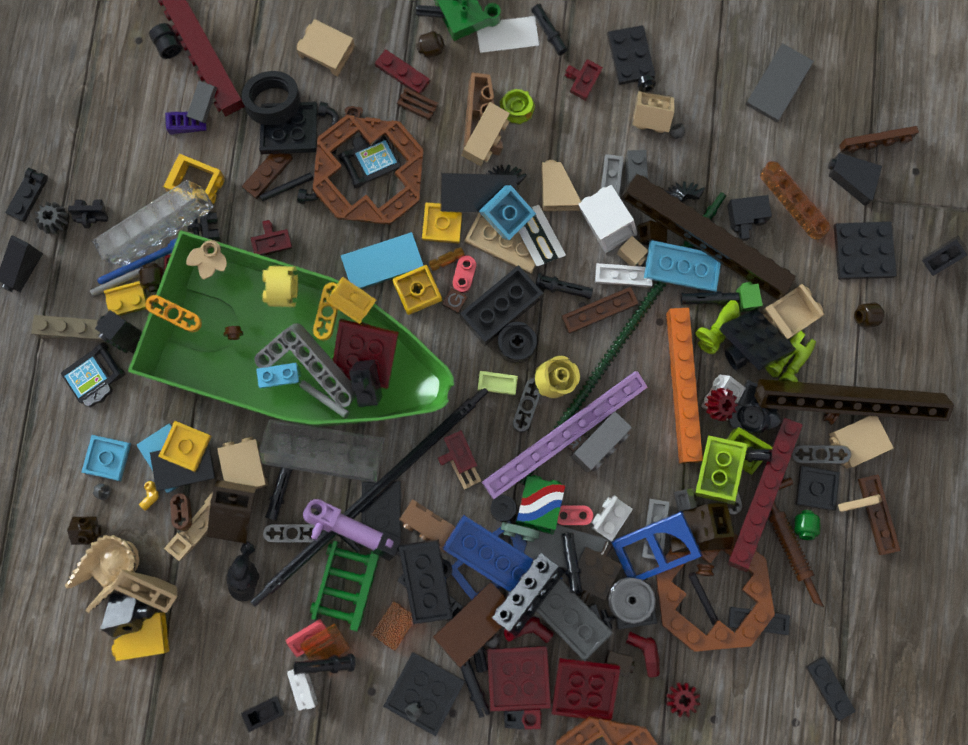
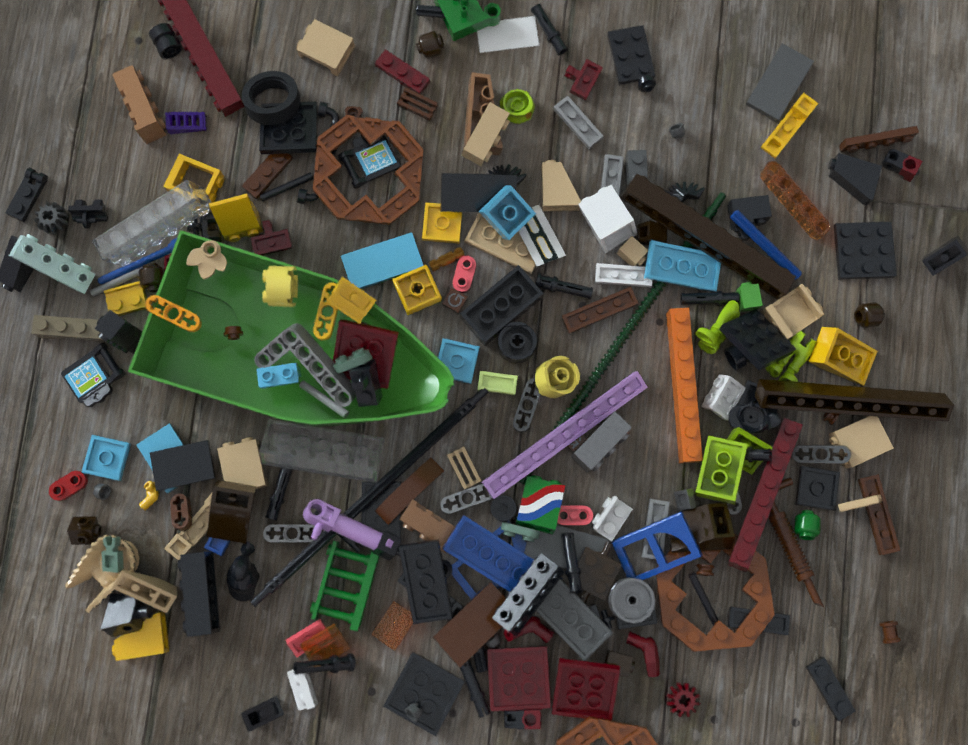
yellow tile [158,421,212,472] -> none
dark grey tile [187,81,217,123] -> none
dark red plate [438,430,477,474] -> none
tan slope [633,91,674,133] -> none
dark red gear [704,388,739,421] -> none
none -> light aqua brick [9,234,95,294]
none -> red plate [49,471,88,501]
none -> sand green plate [102,536,124,573]
none -> medium nougat wedge [112,65,167,144]
none -> black brick [178,552,220,637]
none -> blue tile [204,537,230,556]
none -> yellow slope [209,194,263,242]
none -> sand green plate [333,348,372,373]
none -> reddish brown slope [375,458,444,525]
none -> medium azure tile [438,338,480,384]
none -> light grey beam [440,484,492,514]
none -> light grey plate [553,95,603,149]
none -> blue axle [730,210,802,280]
none -> yellow slope [760,92,818,158]
none -> yellow slope [808,327,878,386]
none -> reddish brown bush [879,621,901,644]
none -> leg [882,149,923,182]

